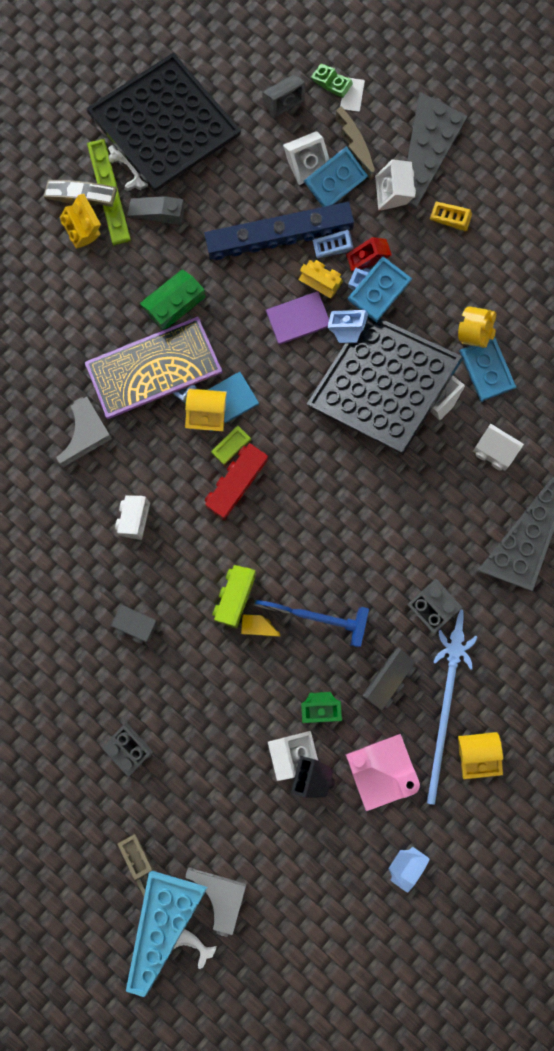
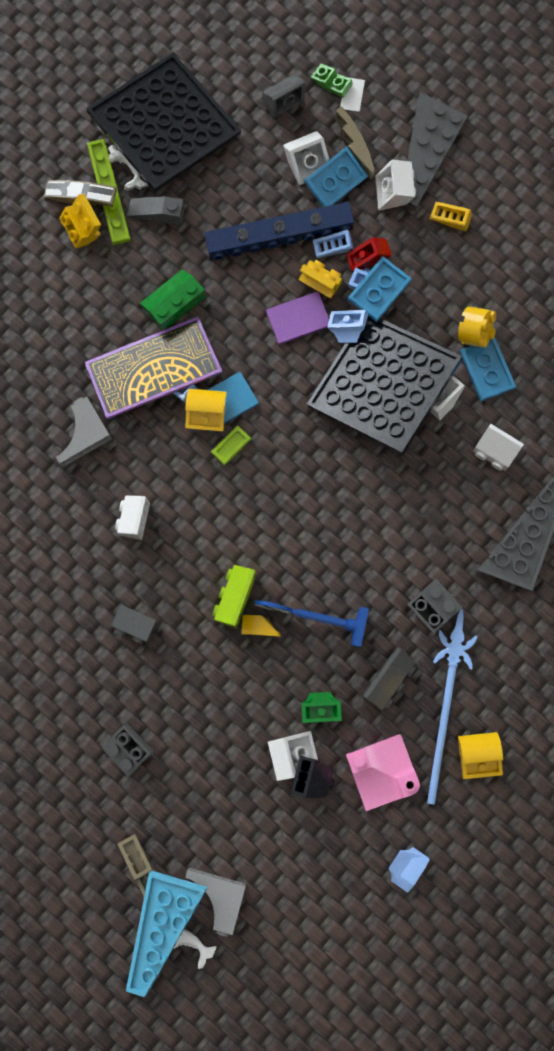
red brick [205,443,269,521] -> none

